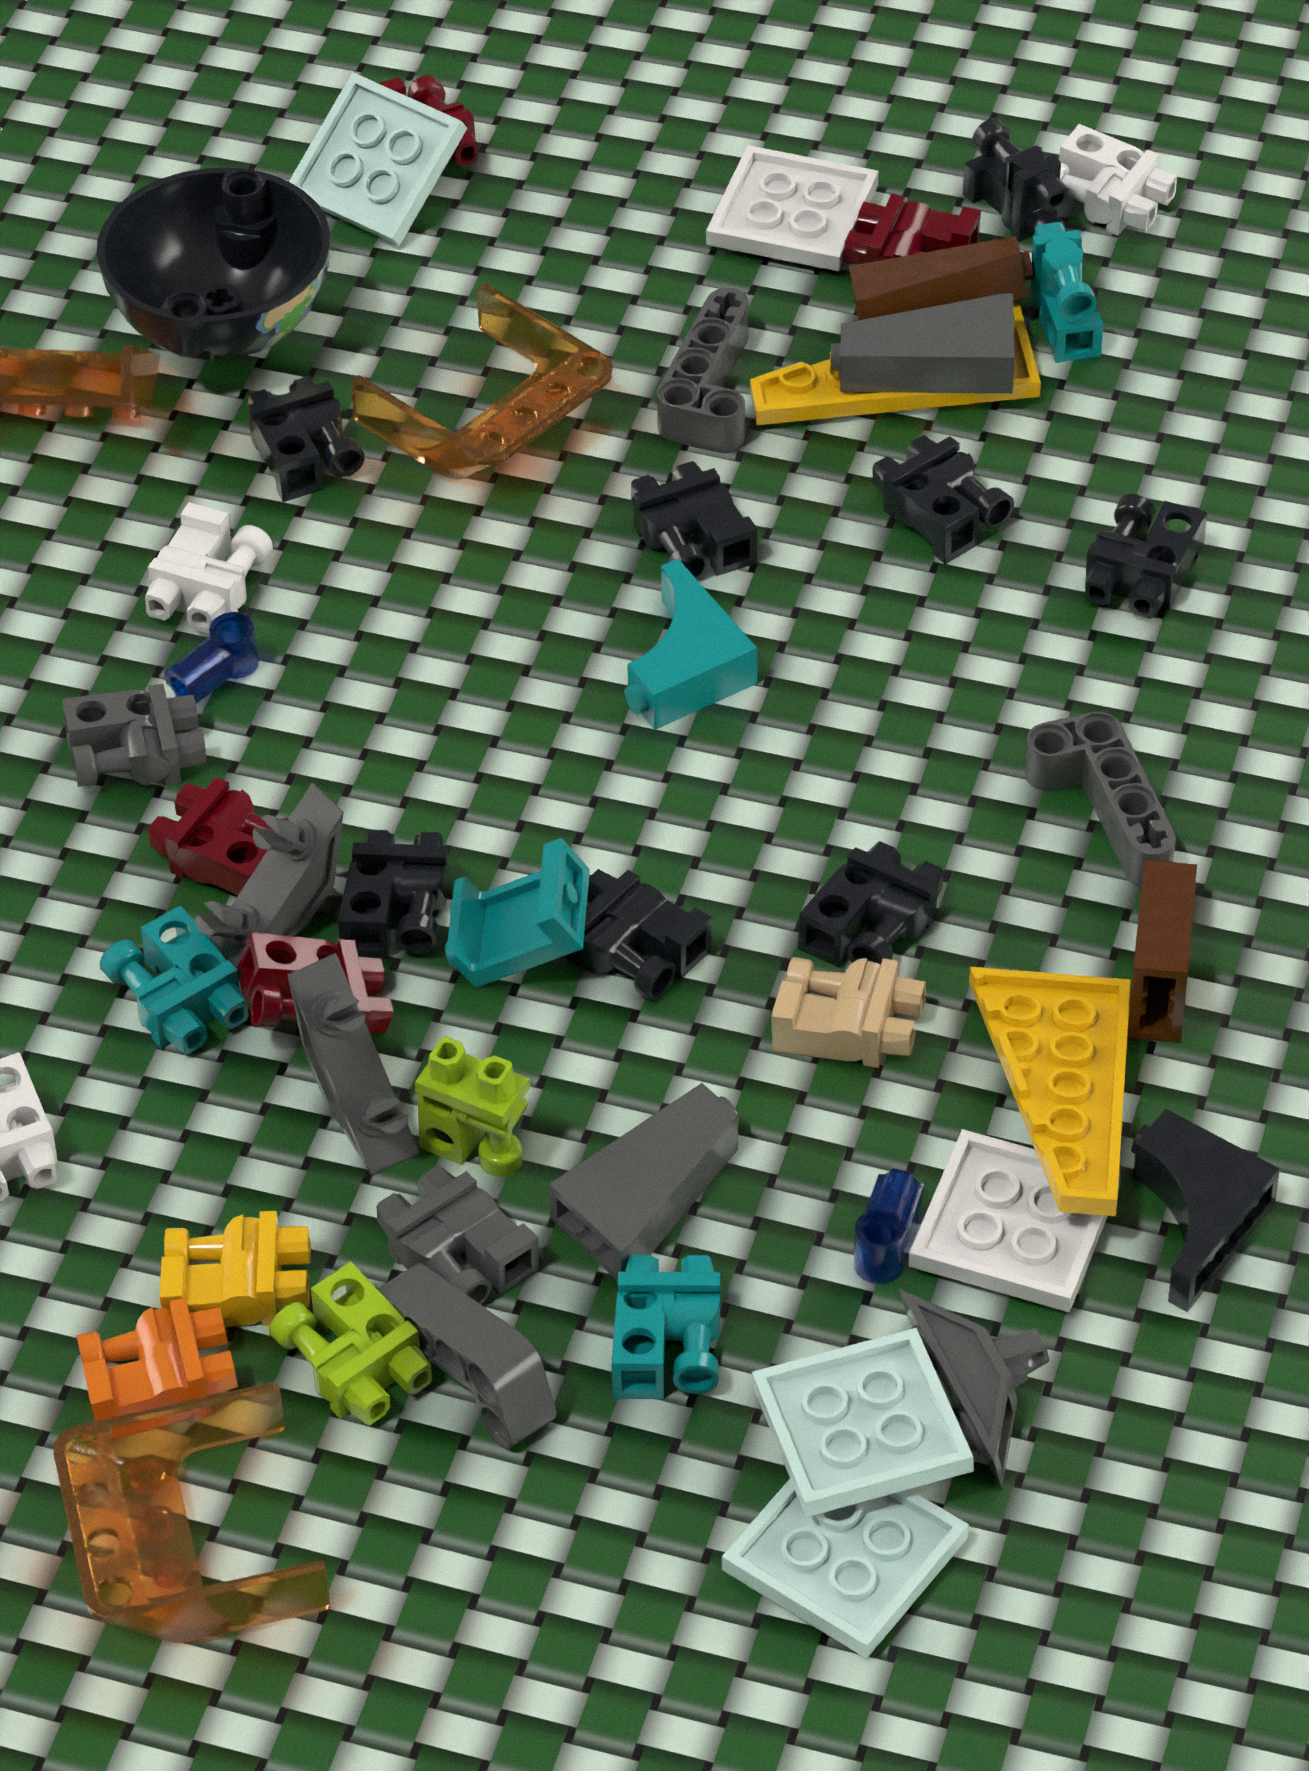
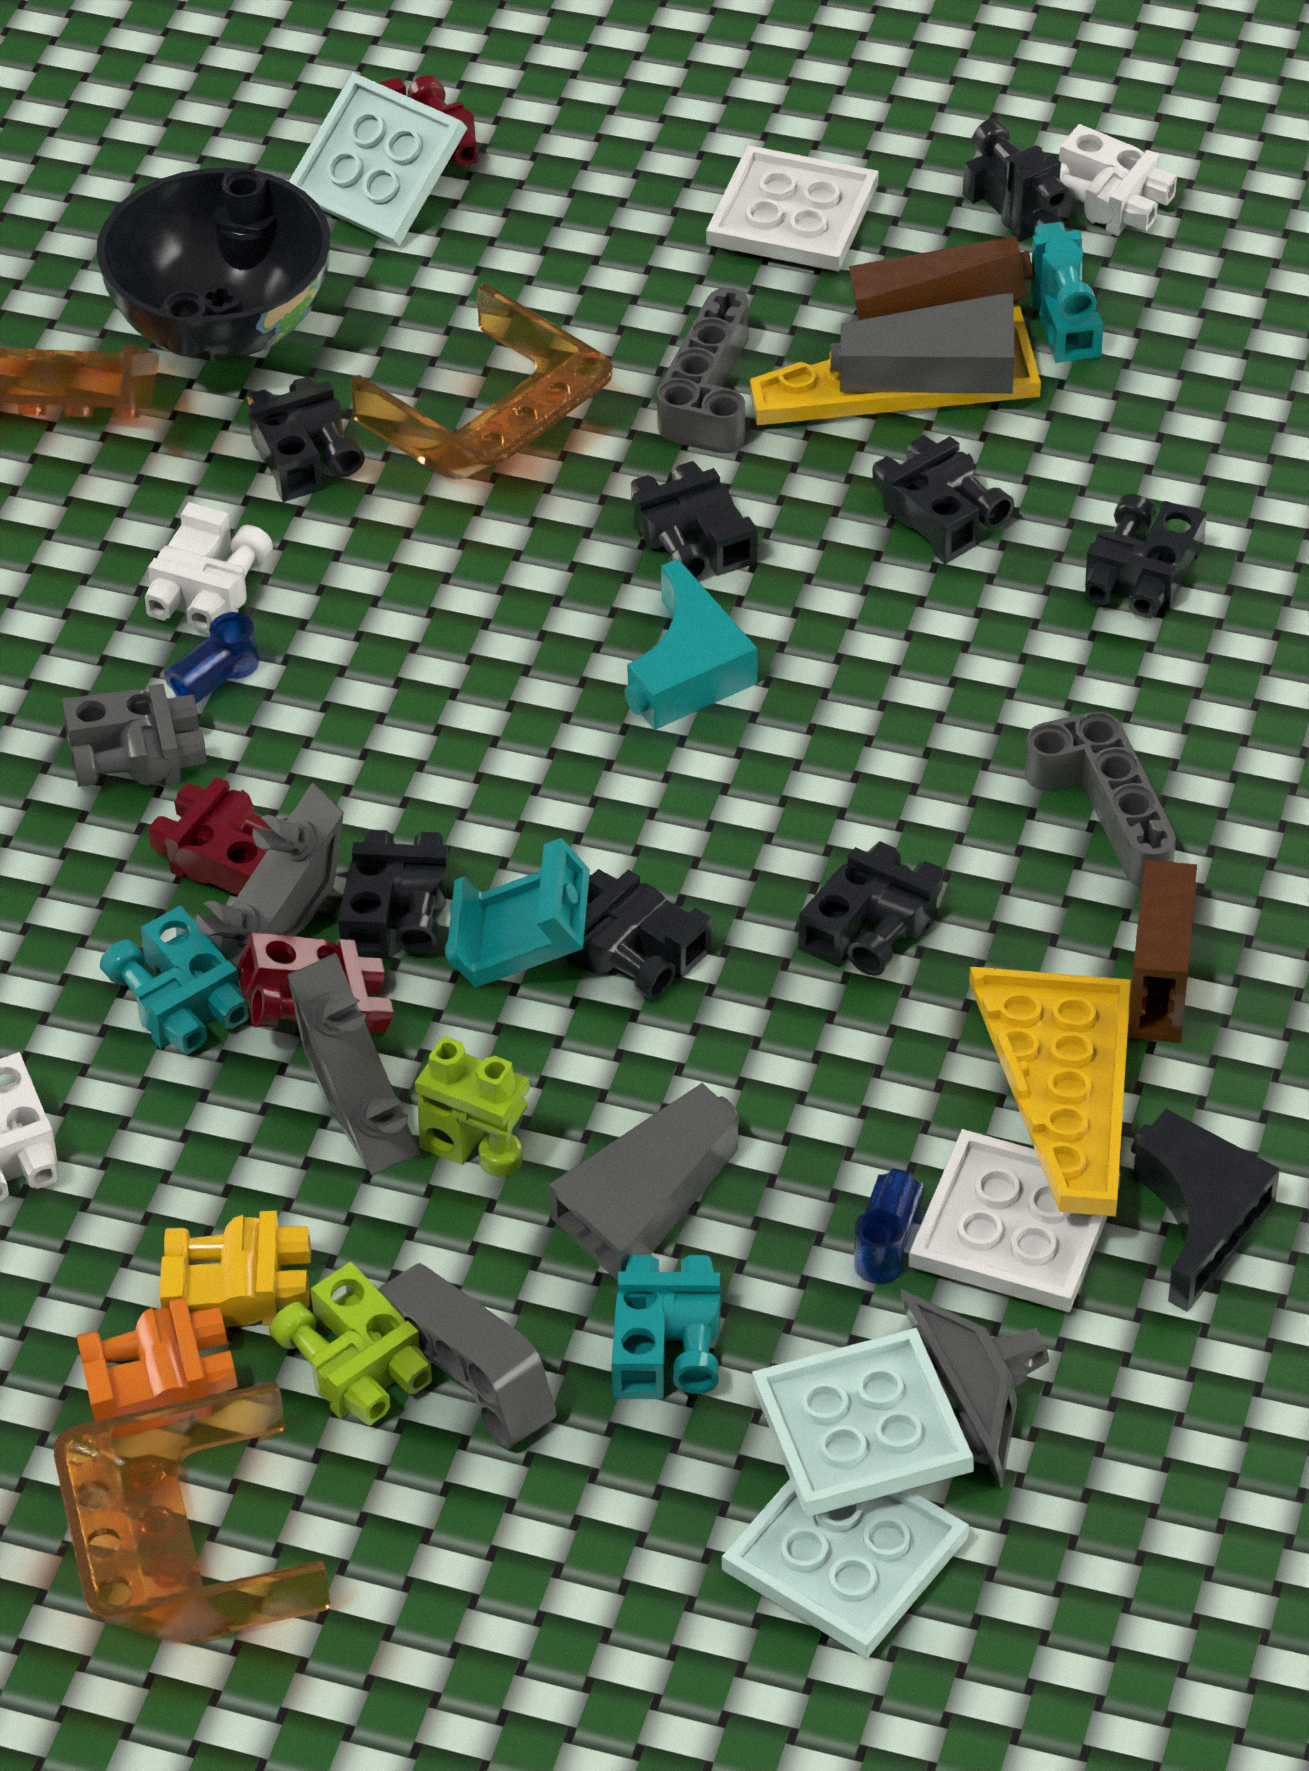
dark grey hips [376,1165,539,1305] -> none
tan hips [771,957,926,1068] -> none
dark red hips [843,193,981,265] -> none

